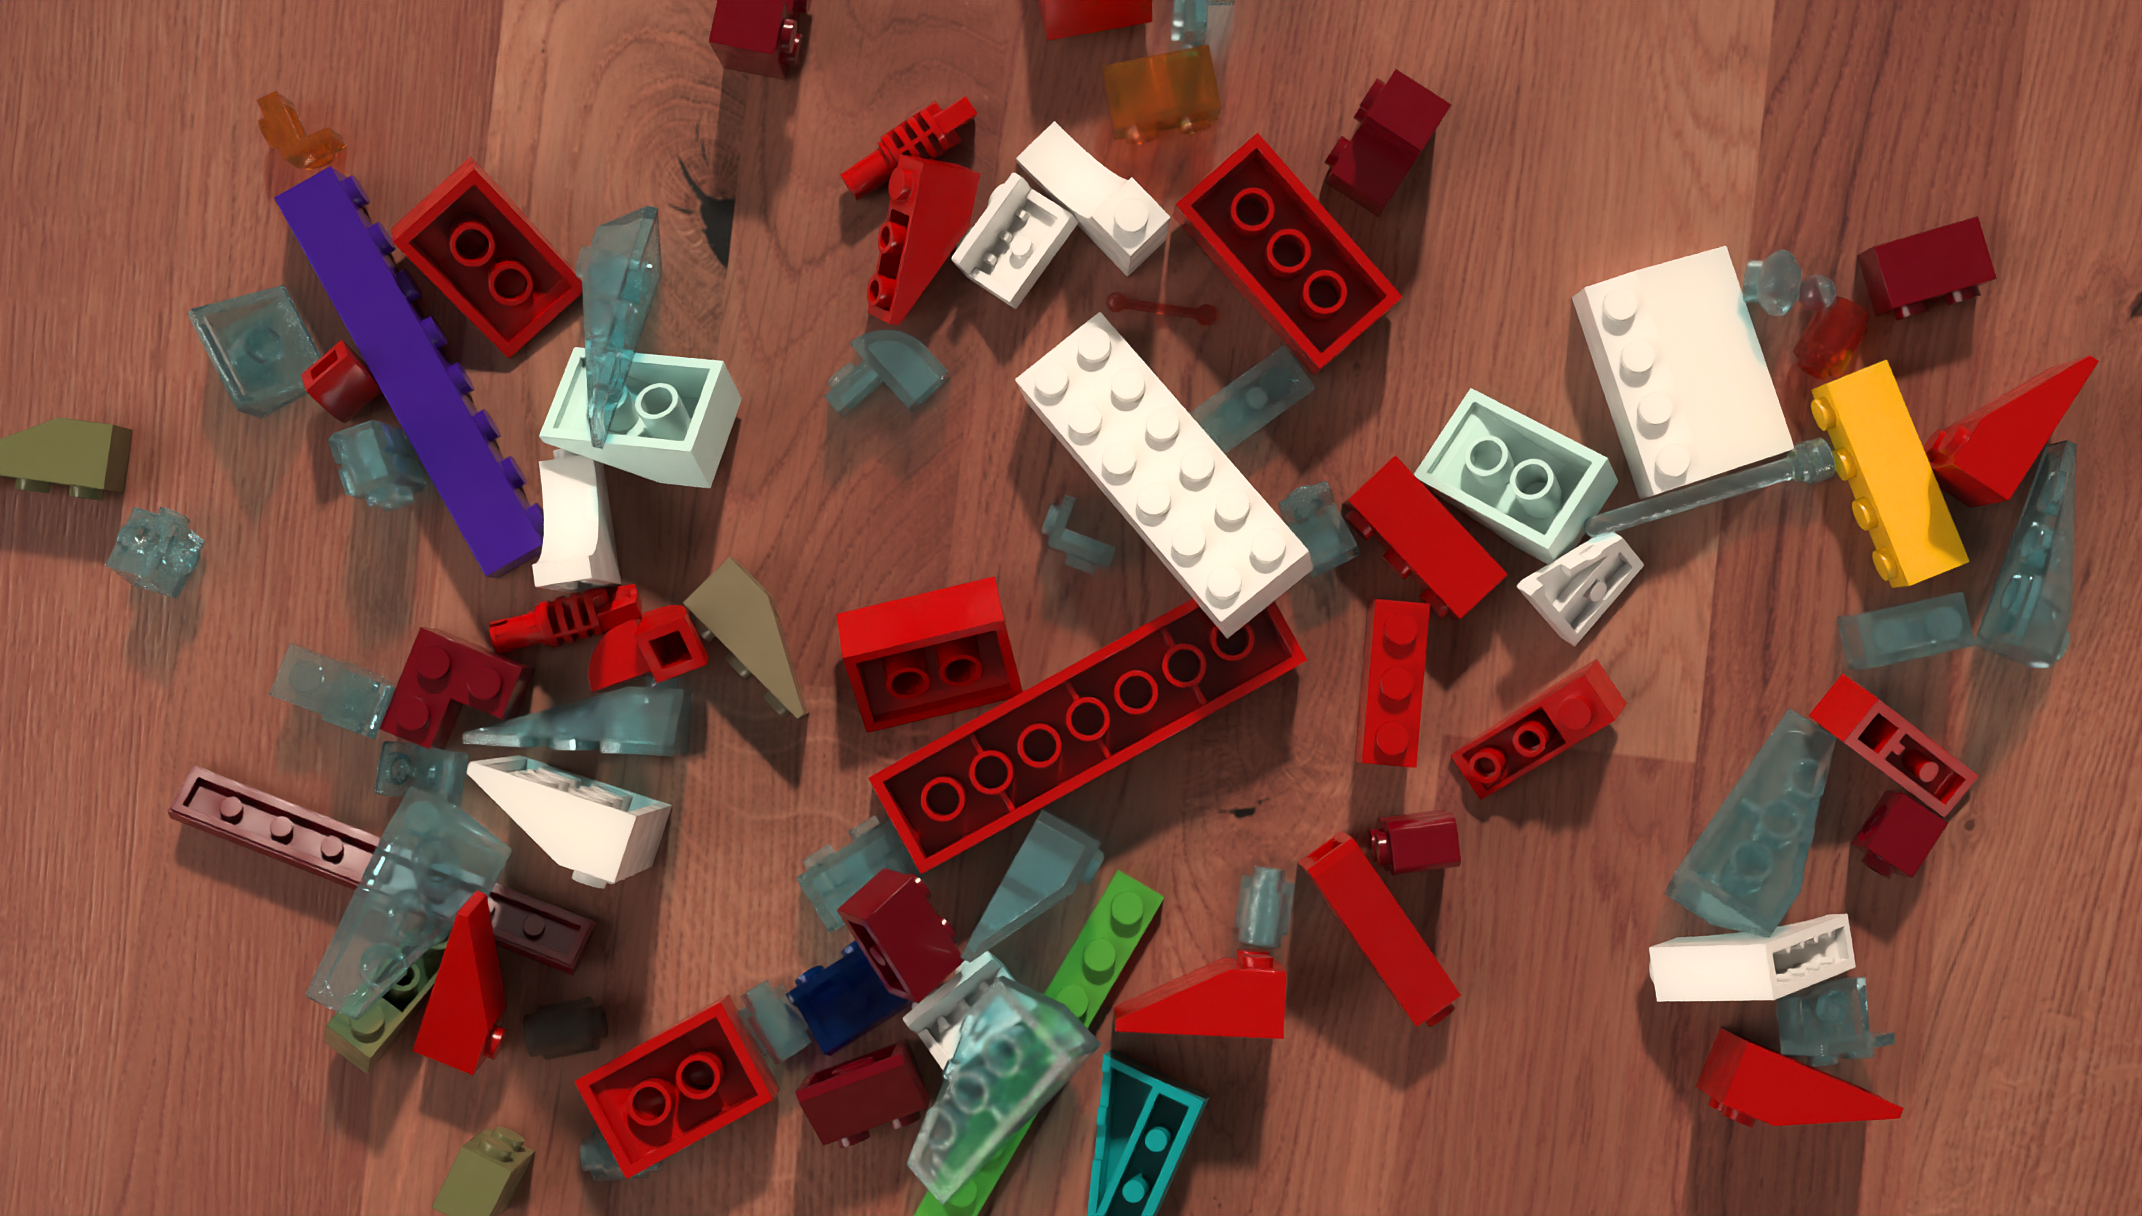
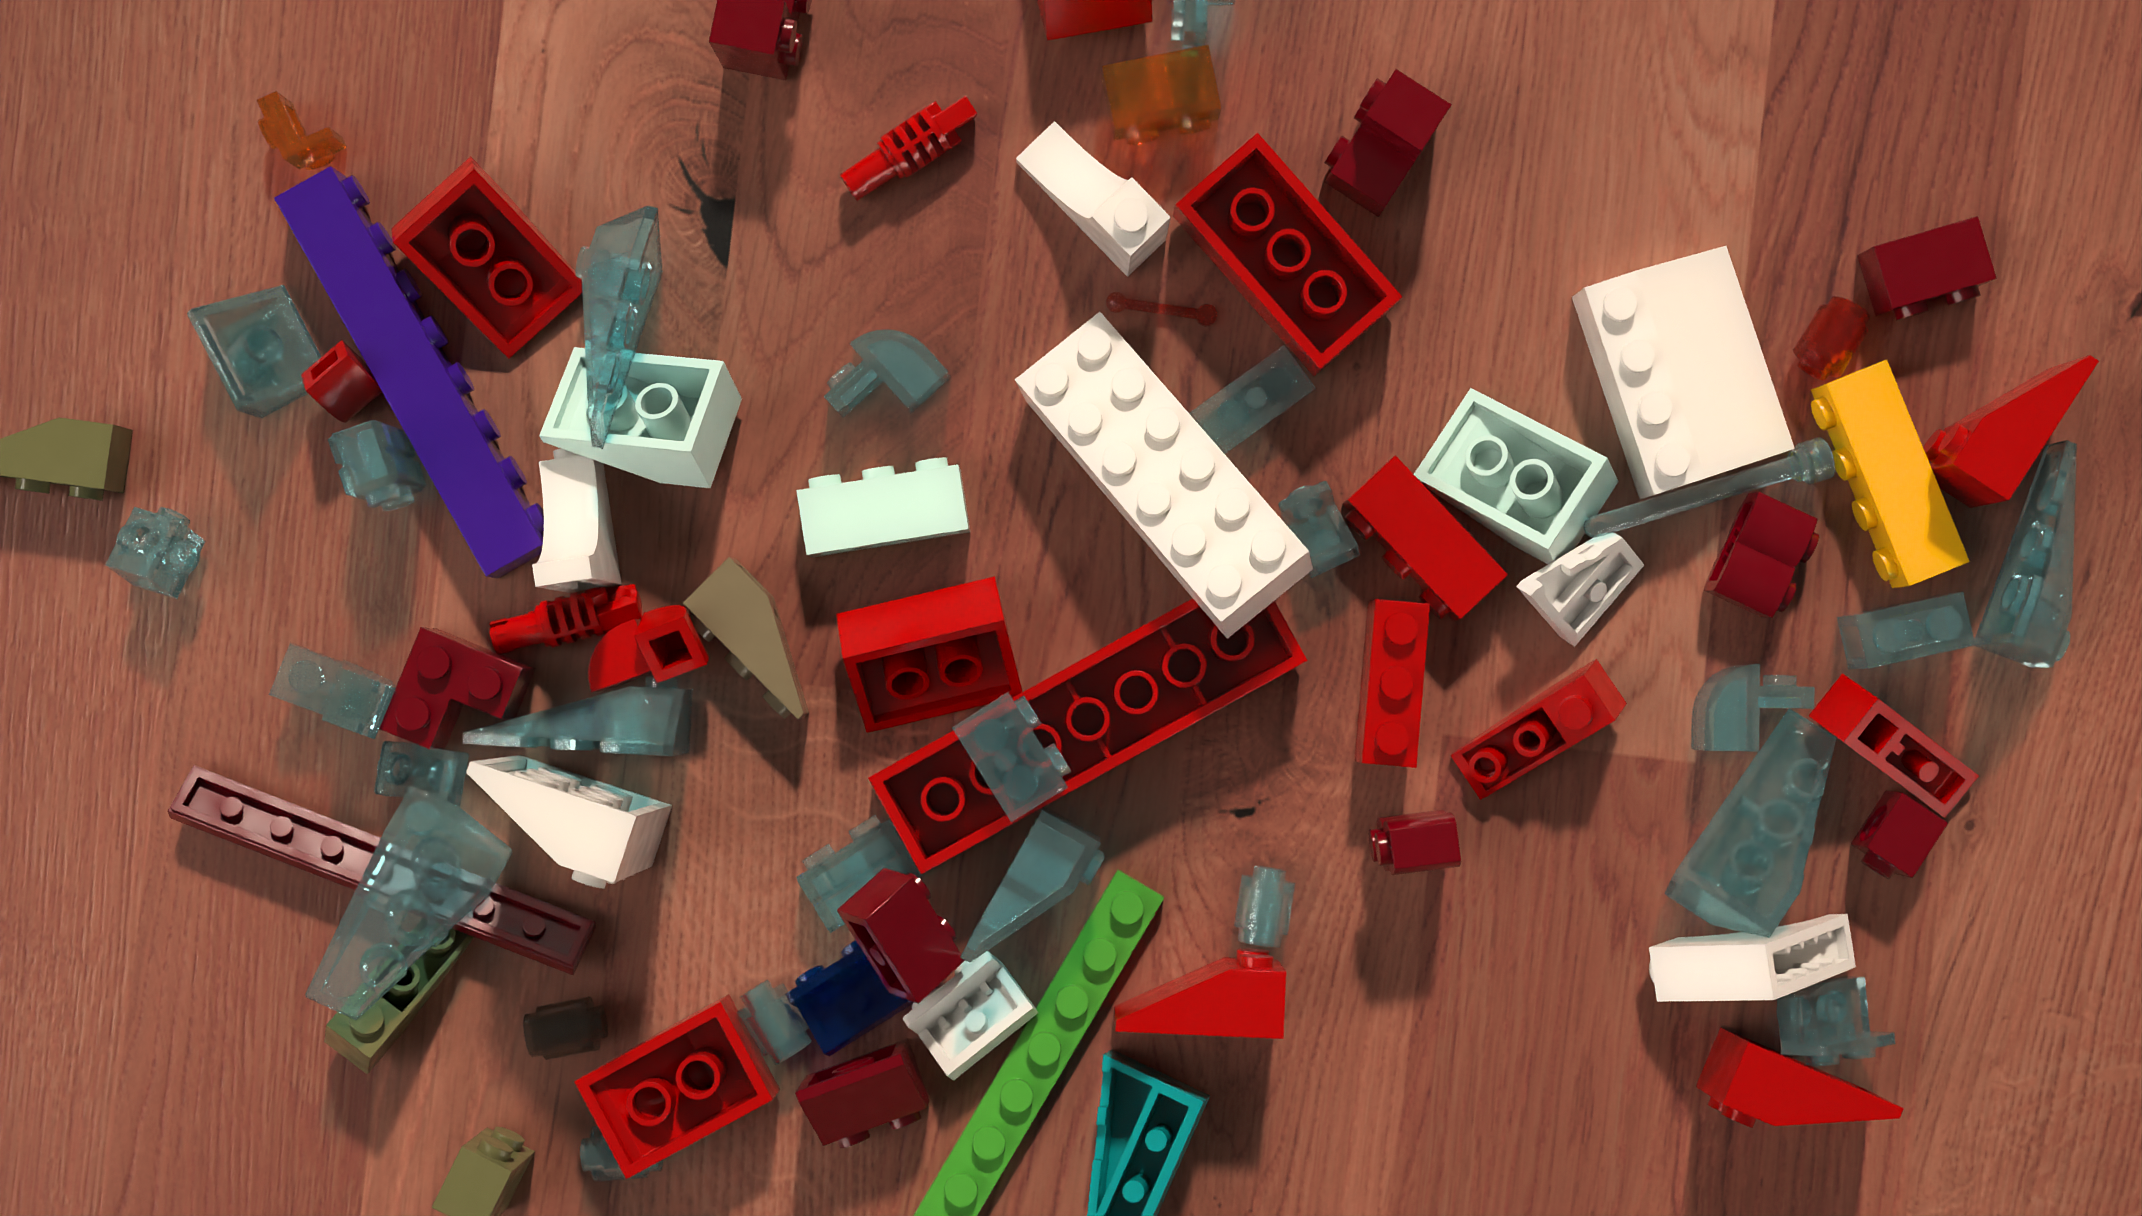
red slope [412,890,507,1075] -> none
red slope [867,154,981,326] -> none
clear light blue wedge [906,975,1102,1205] -> none
white bracket [952,173,1079,309] -> none
clear light blue bracket [1041,495,1116,575] -> none
red slope [1298,831,1461,1027] -> none
clear light blue animal [1743,250,1837,316] -> none
none -> light aqua brick [796,457,970,557]
none -> clear light blue bracket [952,692,1071,822]
none -> clear light blue brick [1691,664,1815,752]
none -> dark red brick [1704,492,1819,618]

